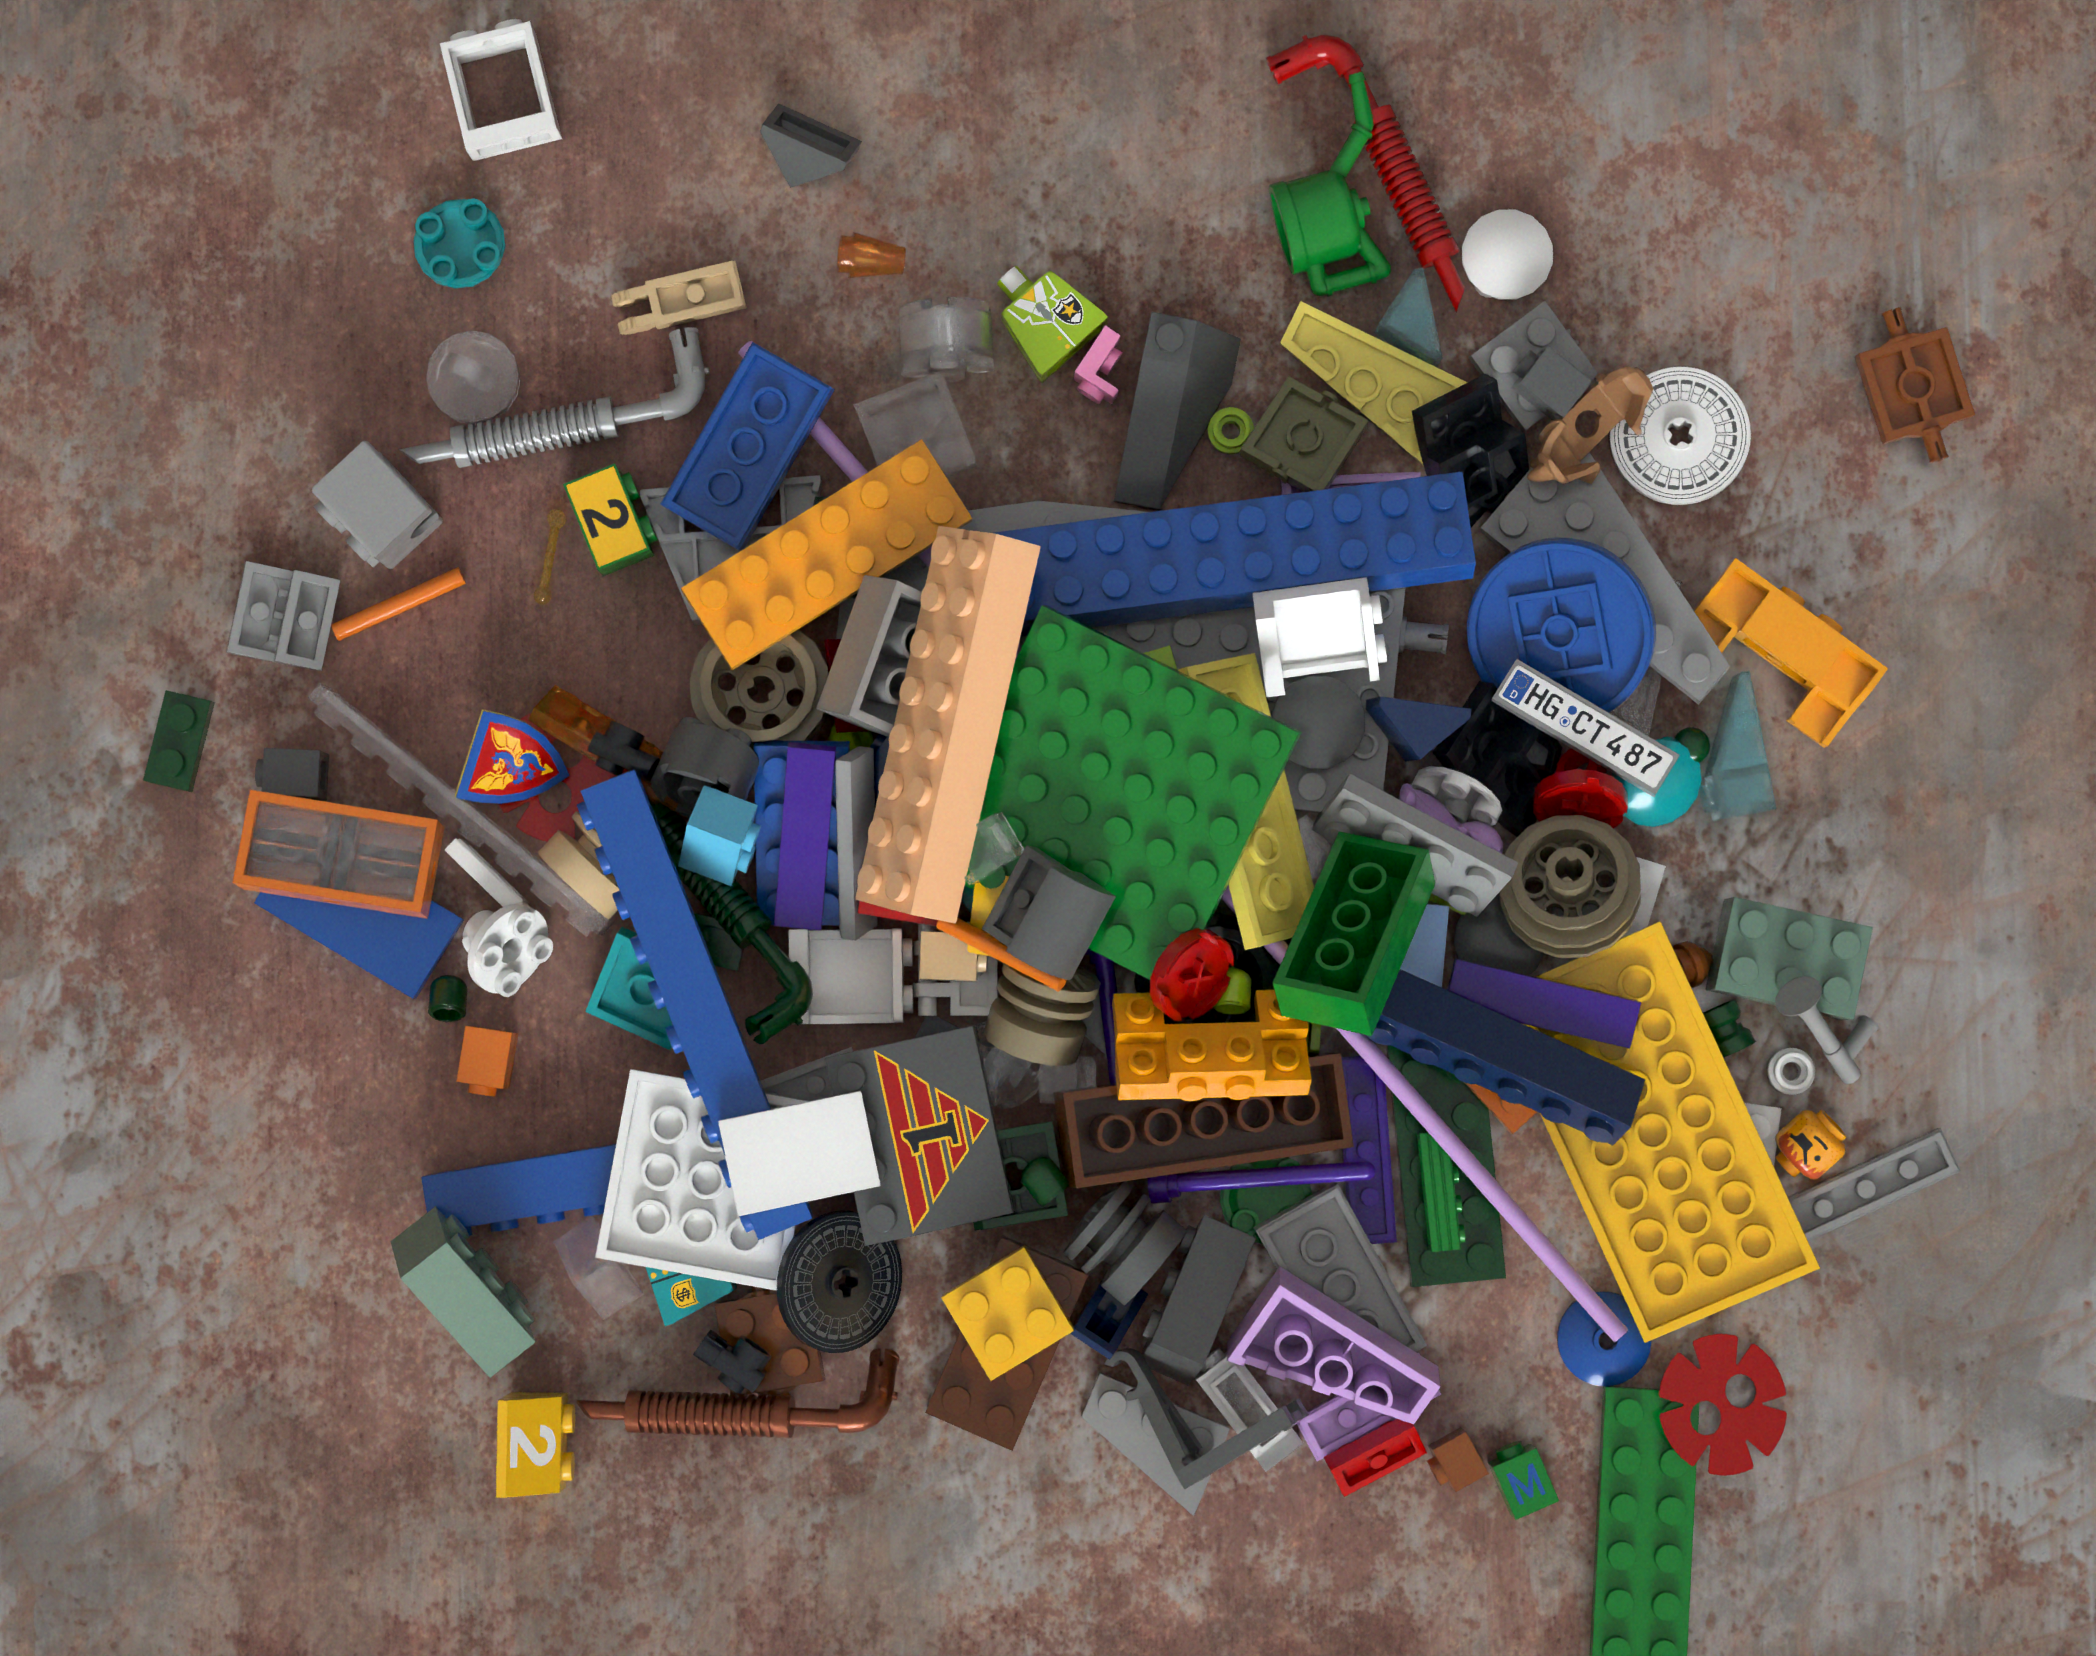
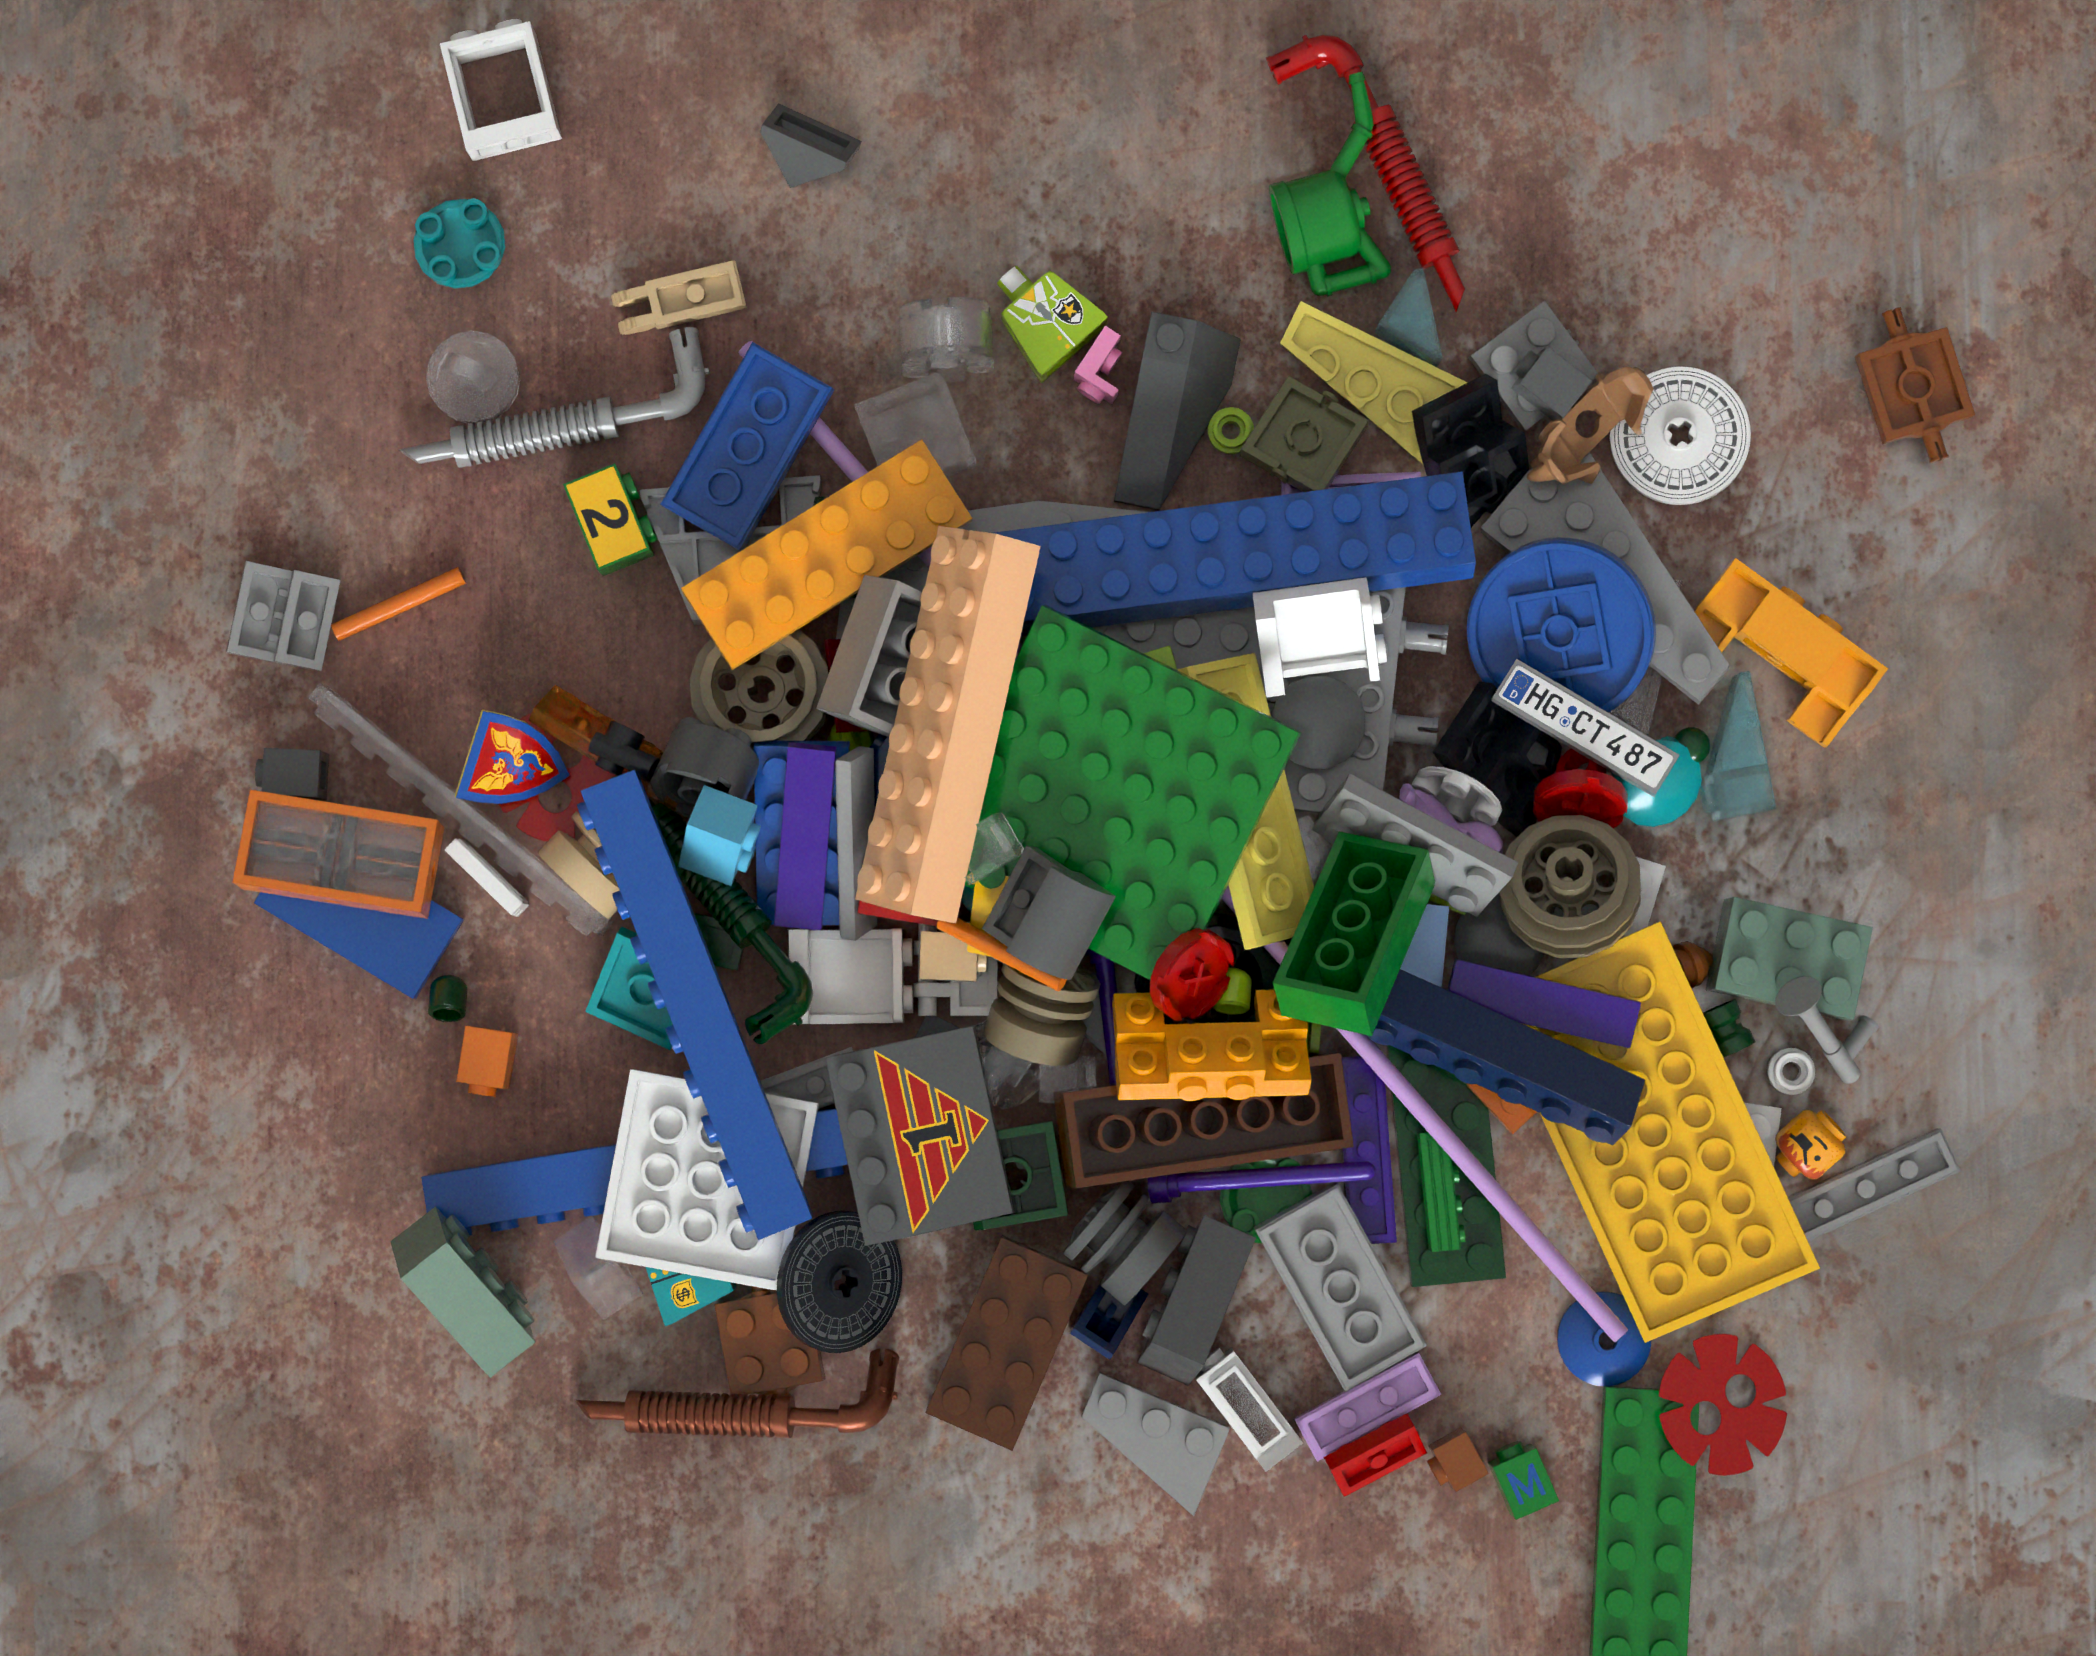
dark green plate [143,690,215,792] -> none
light grey piece [312,441,443,569] -> none
white plate [462,903,553,997] -> none
yellow slope [496,1392,575,1498] -> none
clear yellow hinge [533,509,566,605] -> none
black plate [693,1330,772,1394] -> none
white tile [718,1091,881,1216] -> none
clear orange cone [837,232,906,278] -> none
yellow brick [941,1245,1074,1381] -> none
dark green piece [1021,1157,1070,1206] -> none
dark grey hinge [1105,1348,1309,1489] -> none
lavender wedge [1227,1266,1441,1424] -> none
dark blue slope [1365,697,1471,762] -> none
white dish [1462,209,1553,300] -> none

